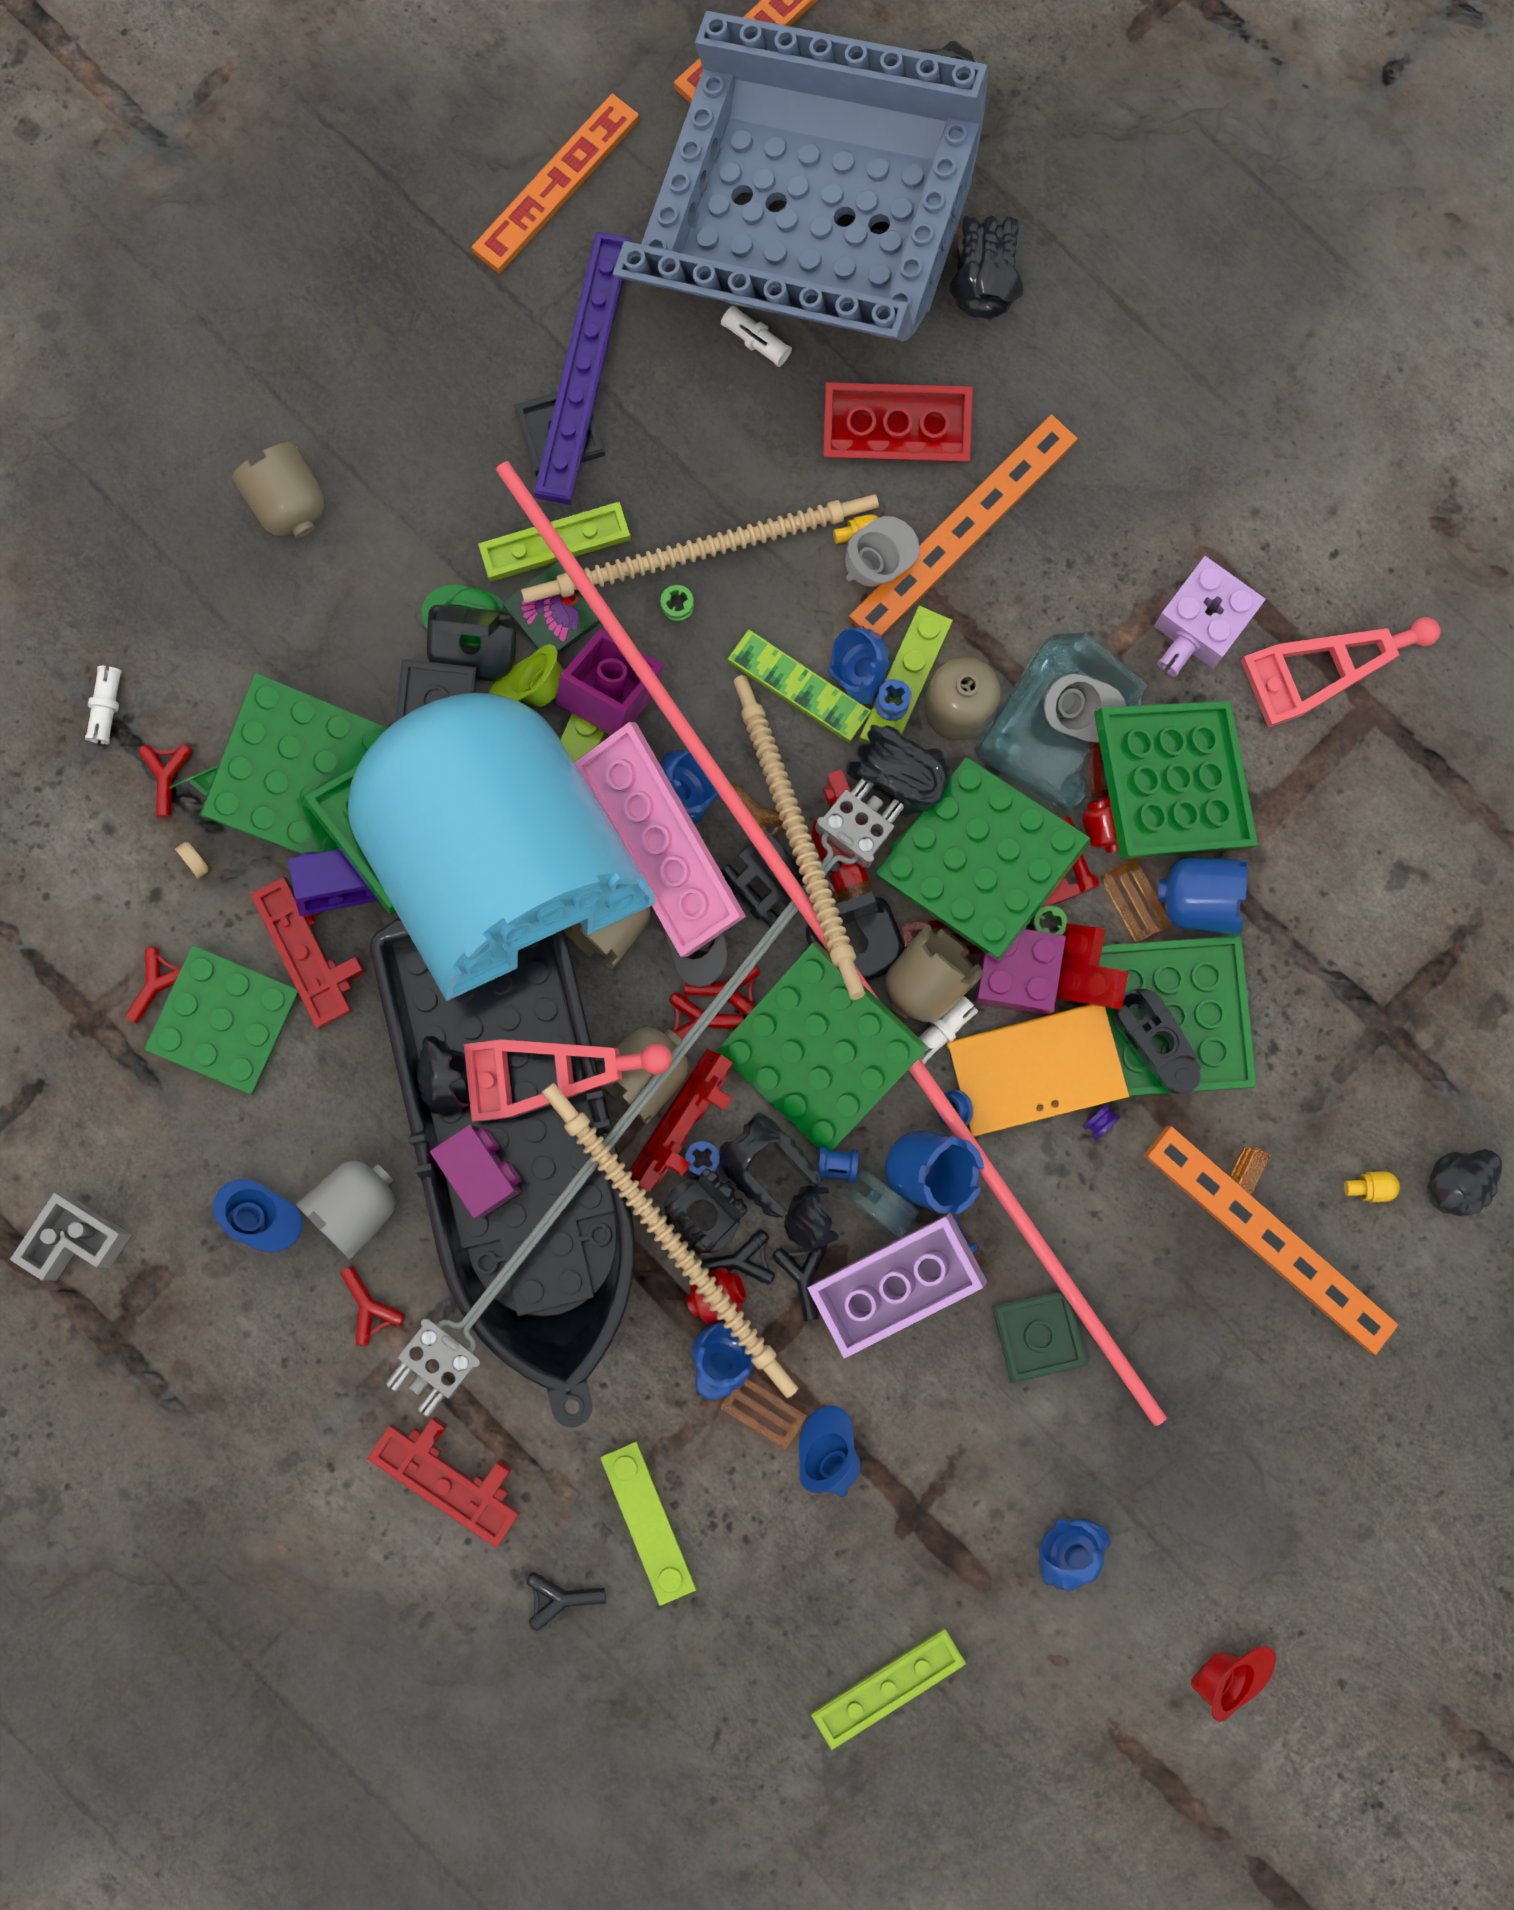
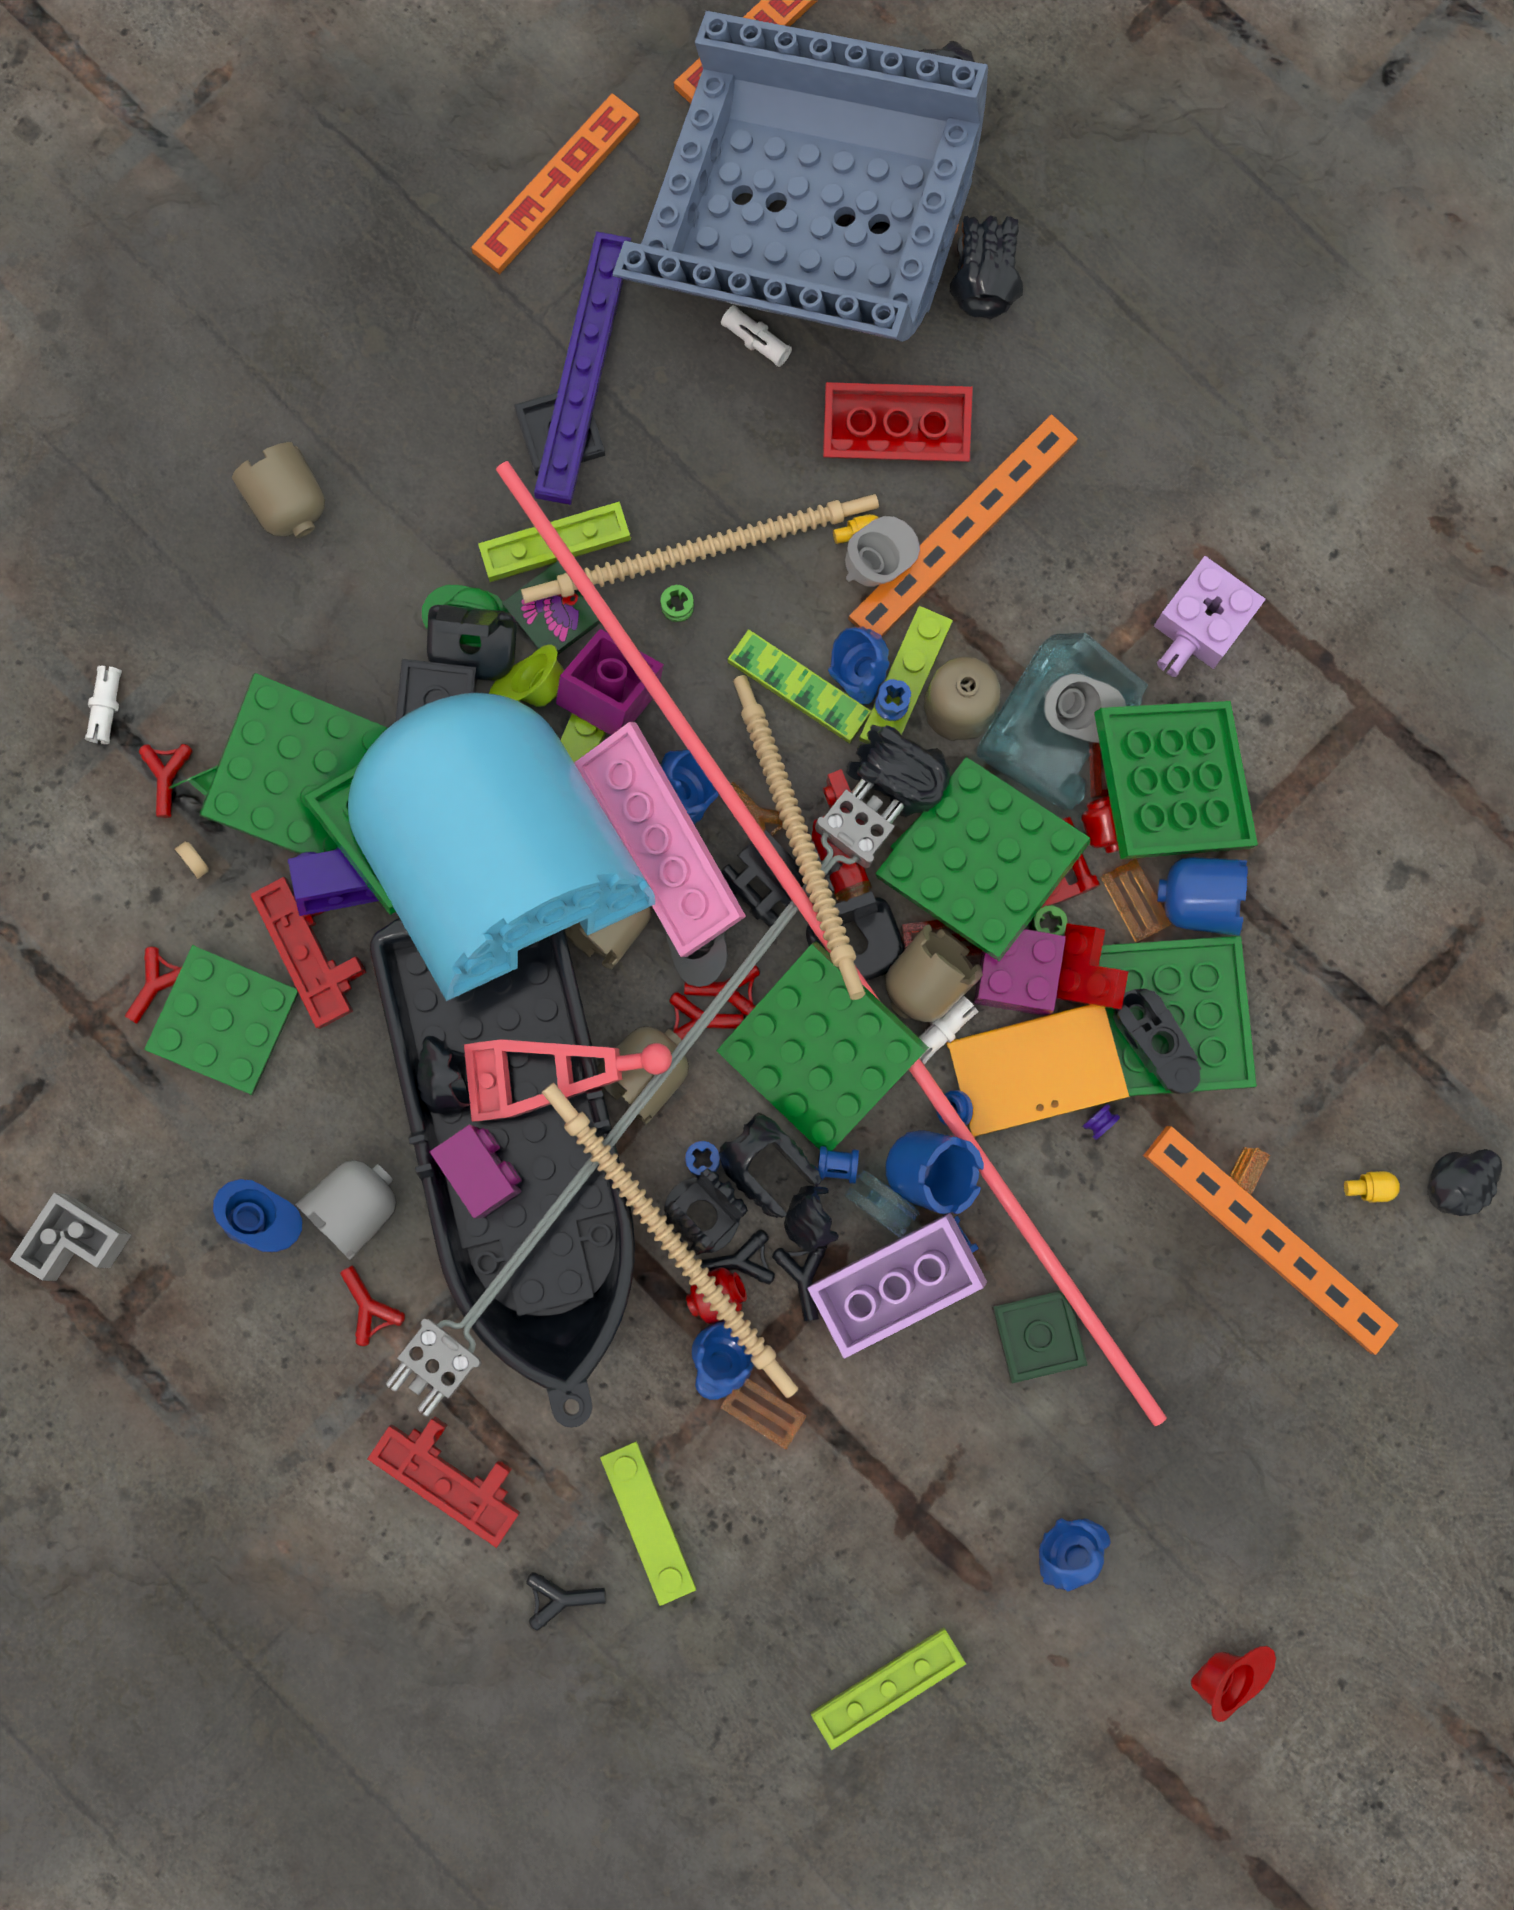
red hinge [629,1049,733,1193] -> none
blue piece [799,1406,861,1497] -> none
coral plate [1240,617,1441,728] -> none

